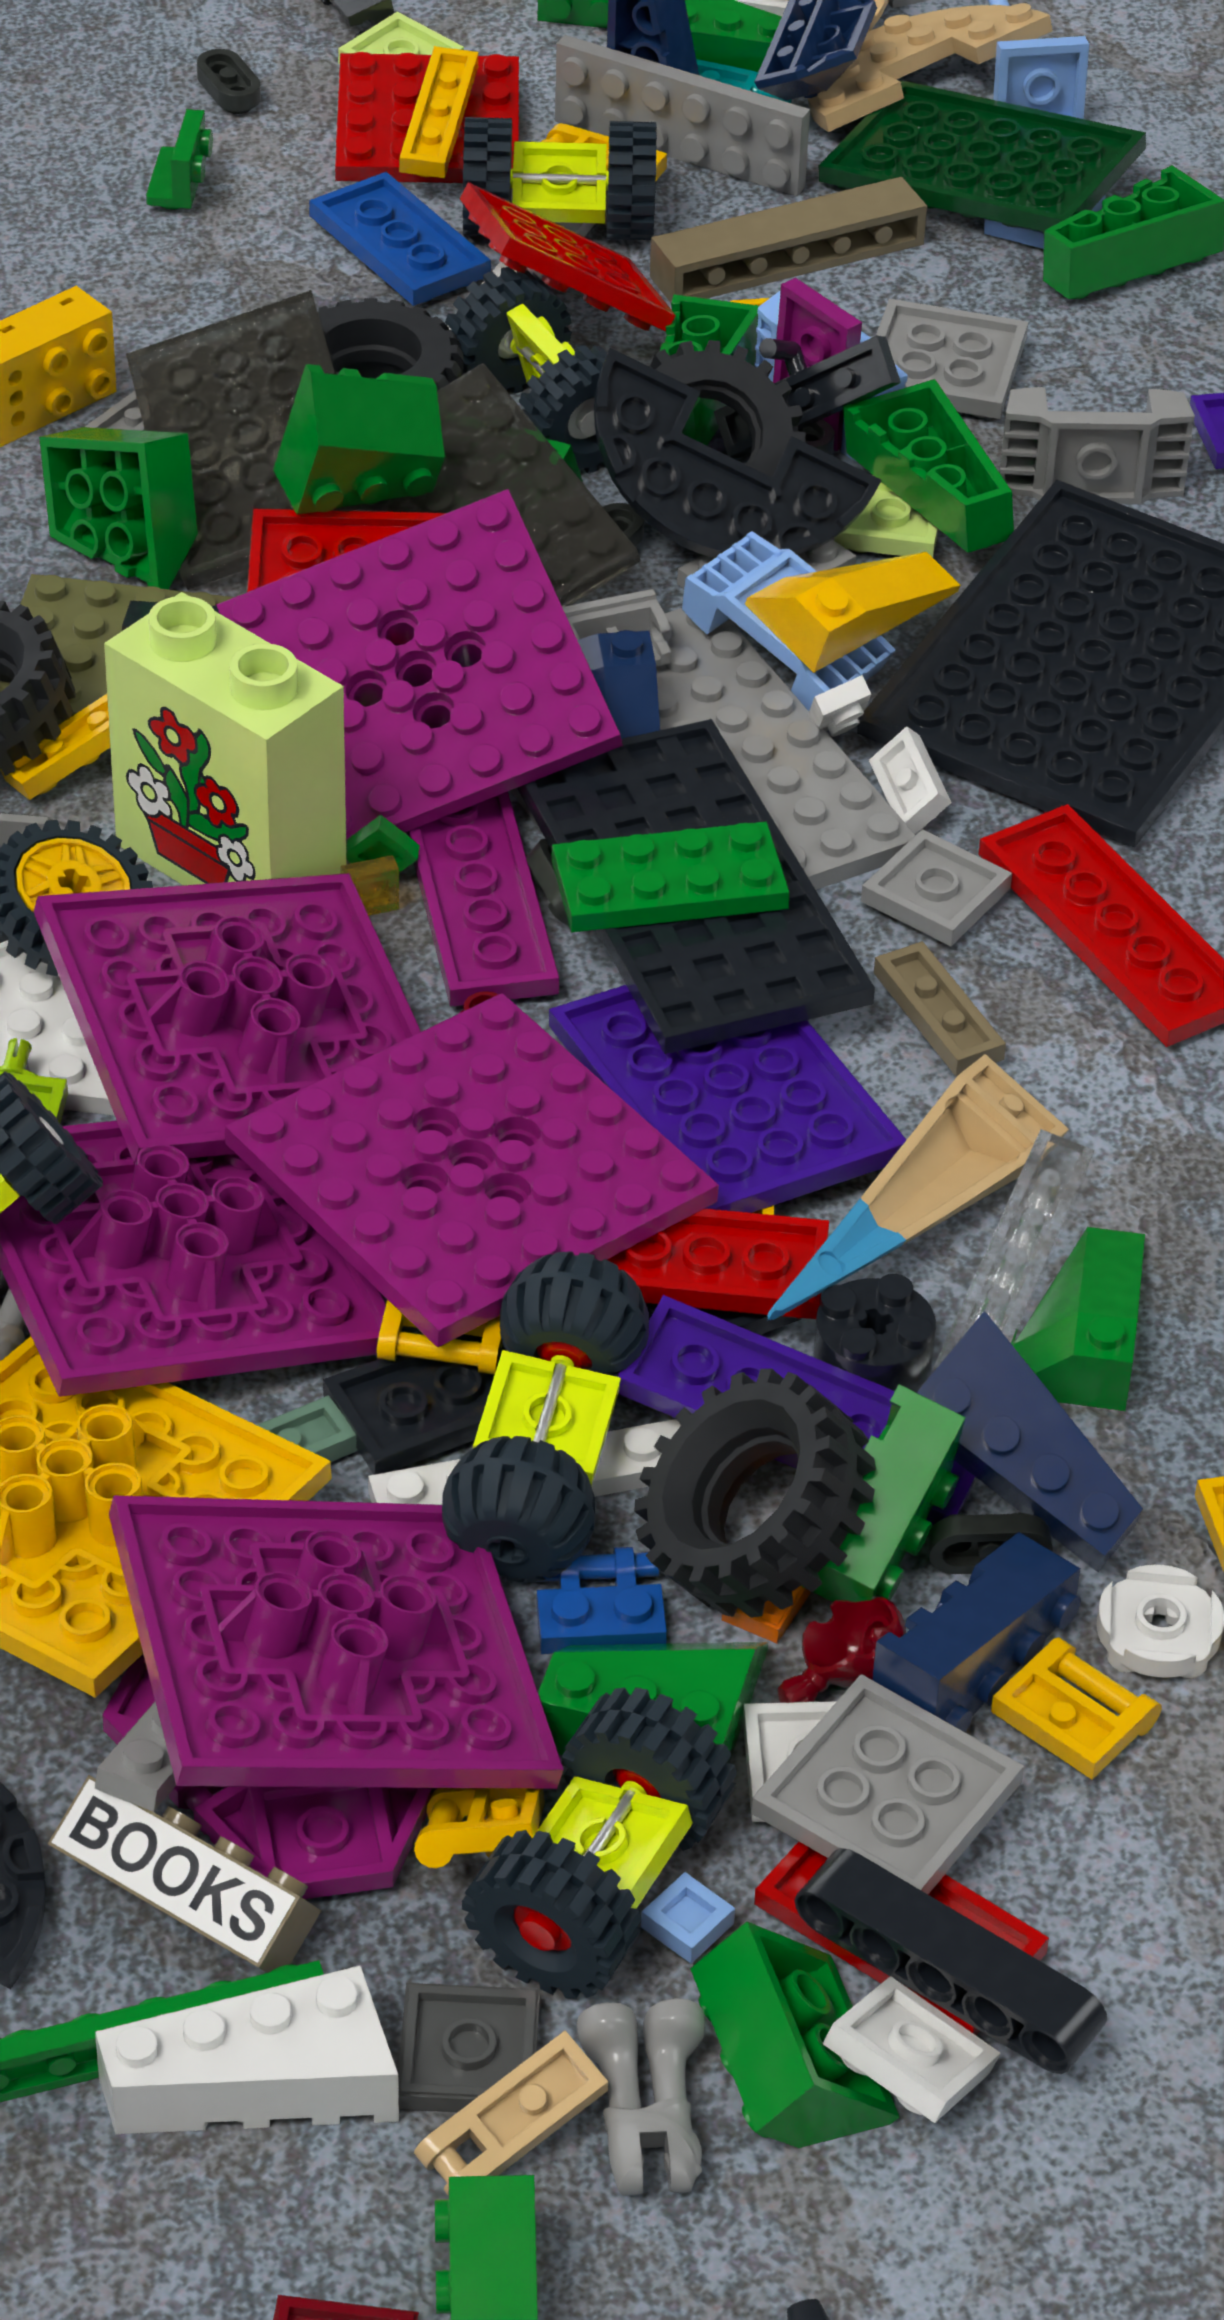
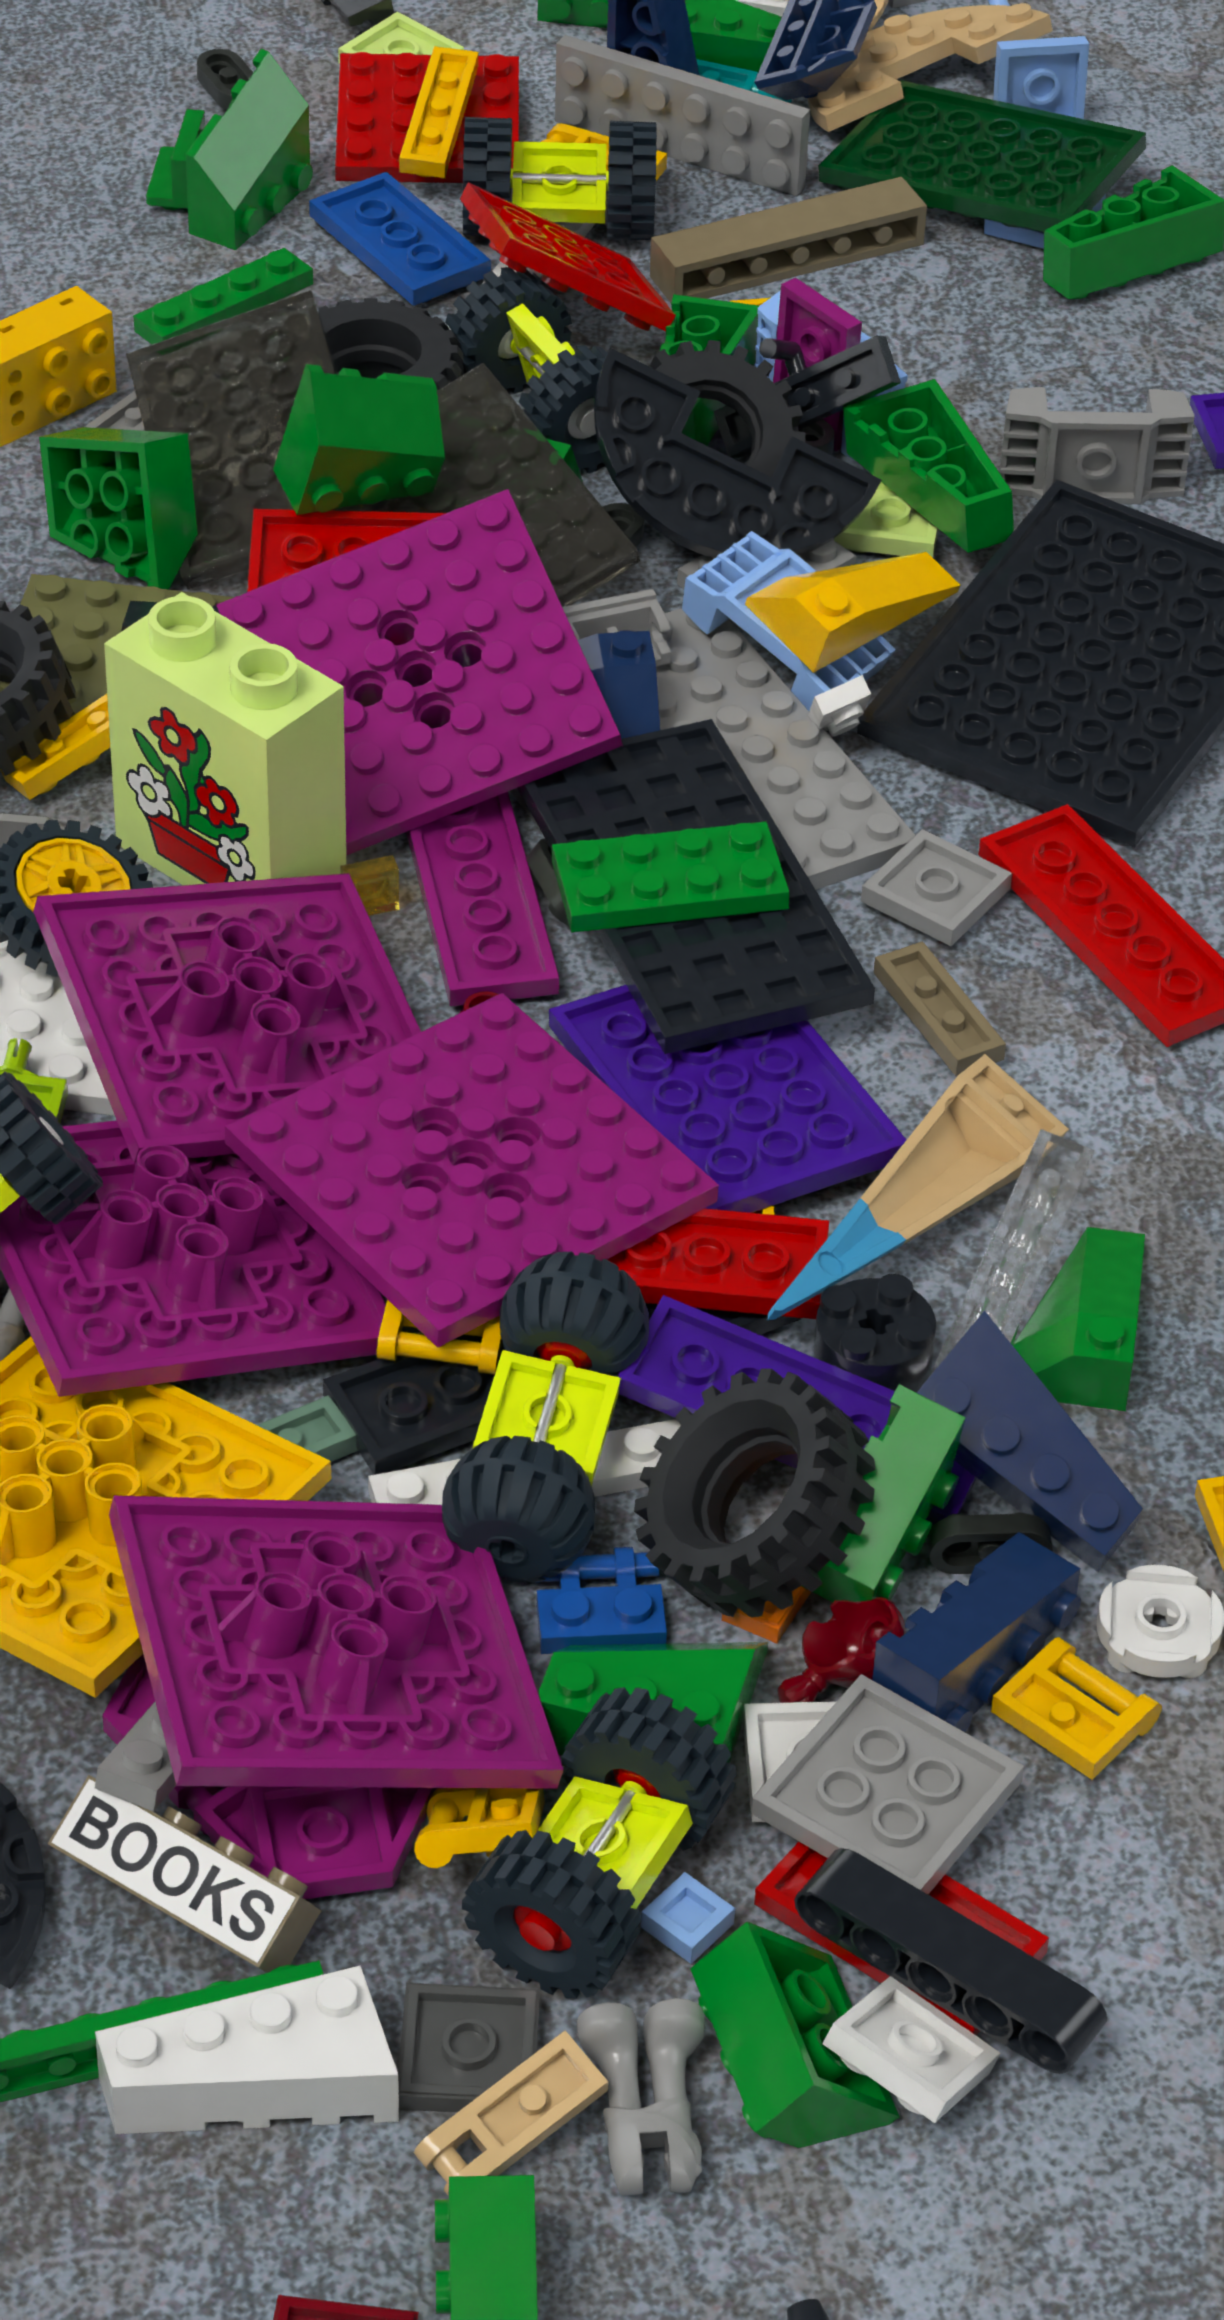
green plate [346,815,420,886] -> none
white plate [869,726,952,834] -> none
light grey plate [876,299,1028,419] -> none
none -> green plate [133,248,313,353]
none -> green wedge [186,49,313,250]

